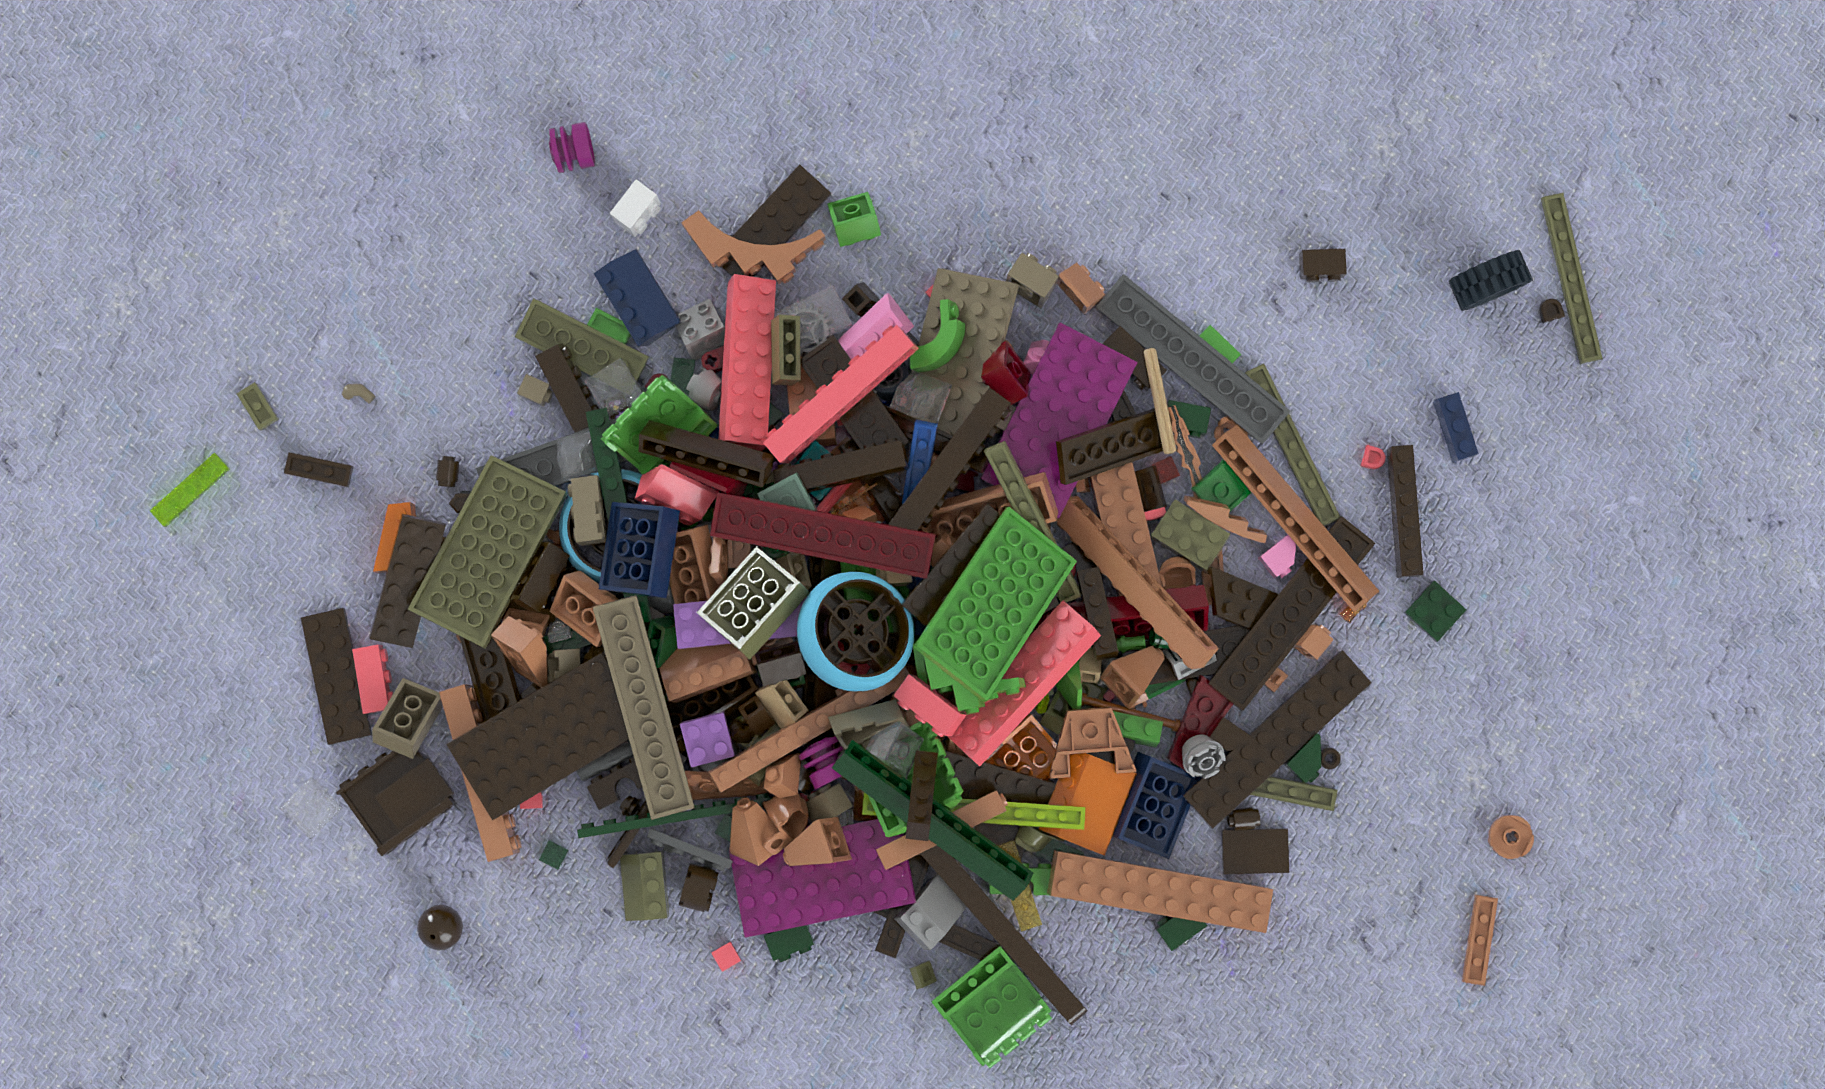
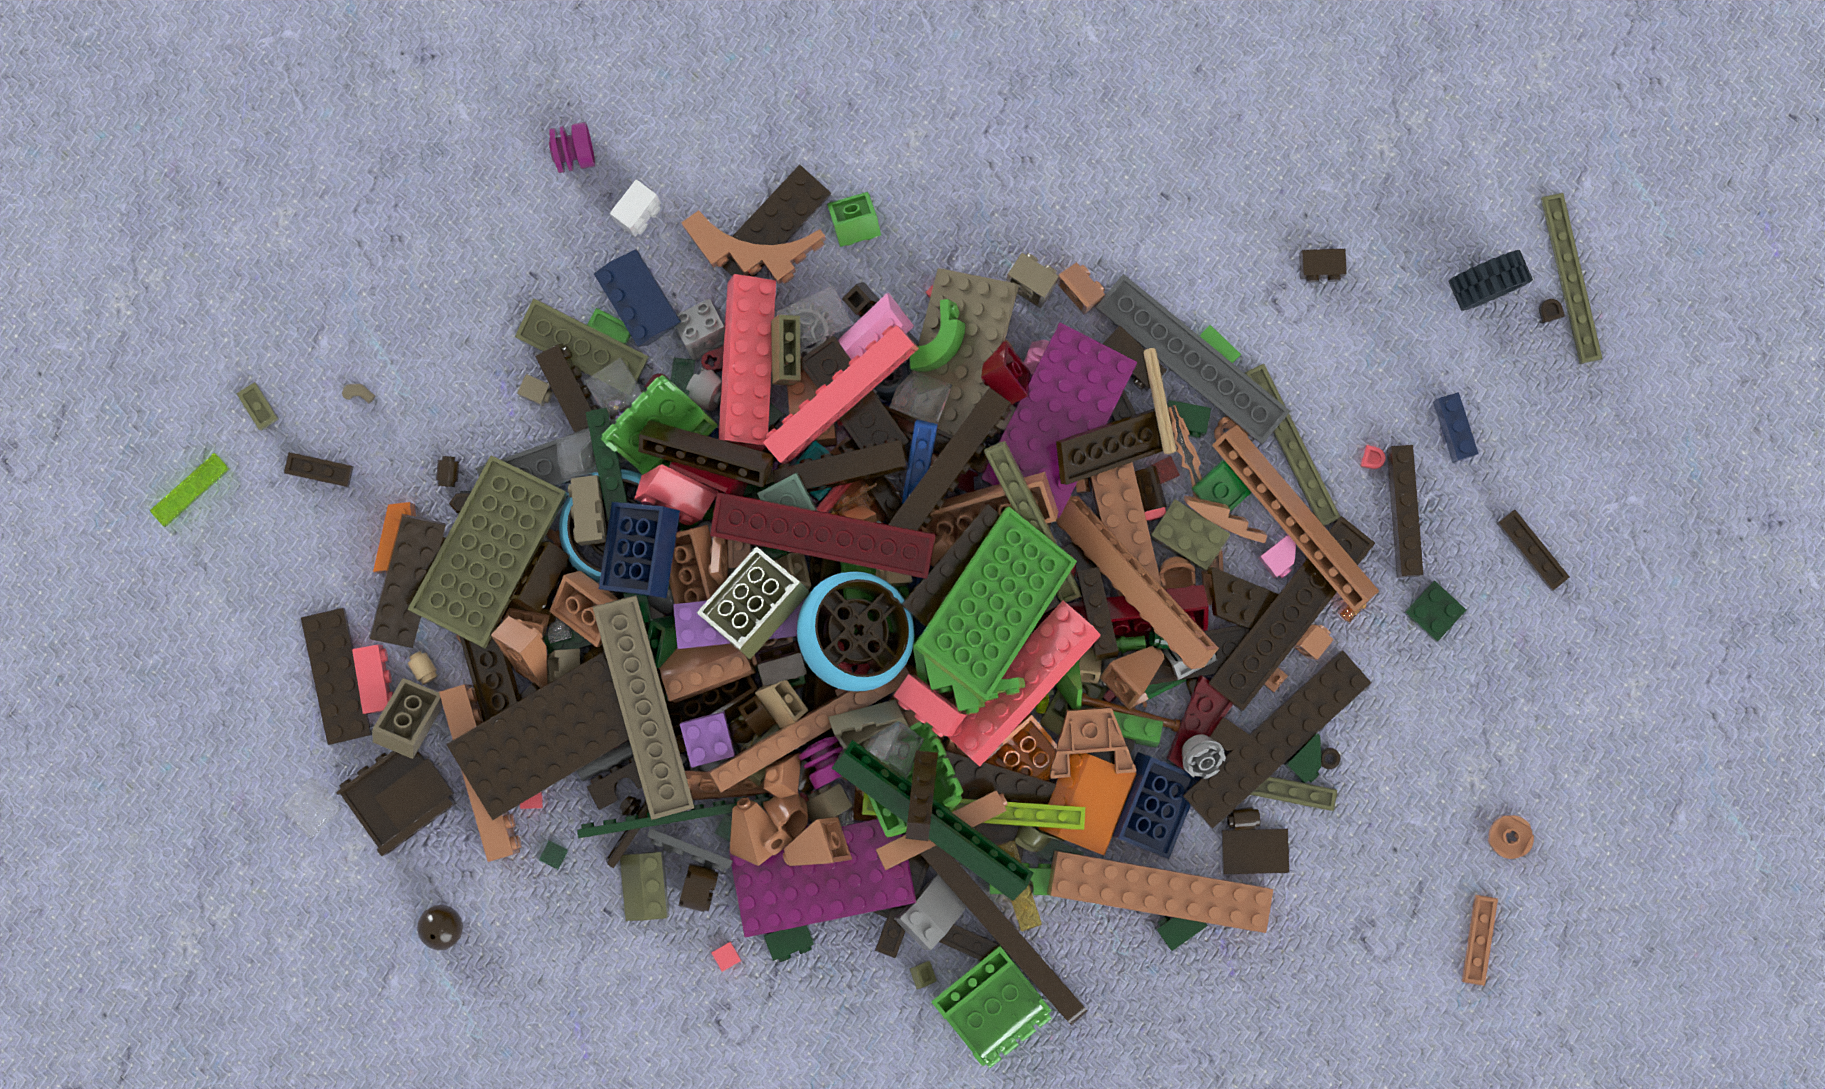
none -> tan brick [407,651,438,685]
none -> dark brown plate [1496,509,1570,591]

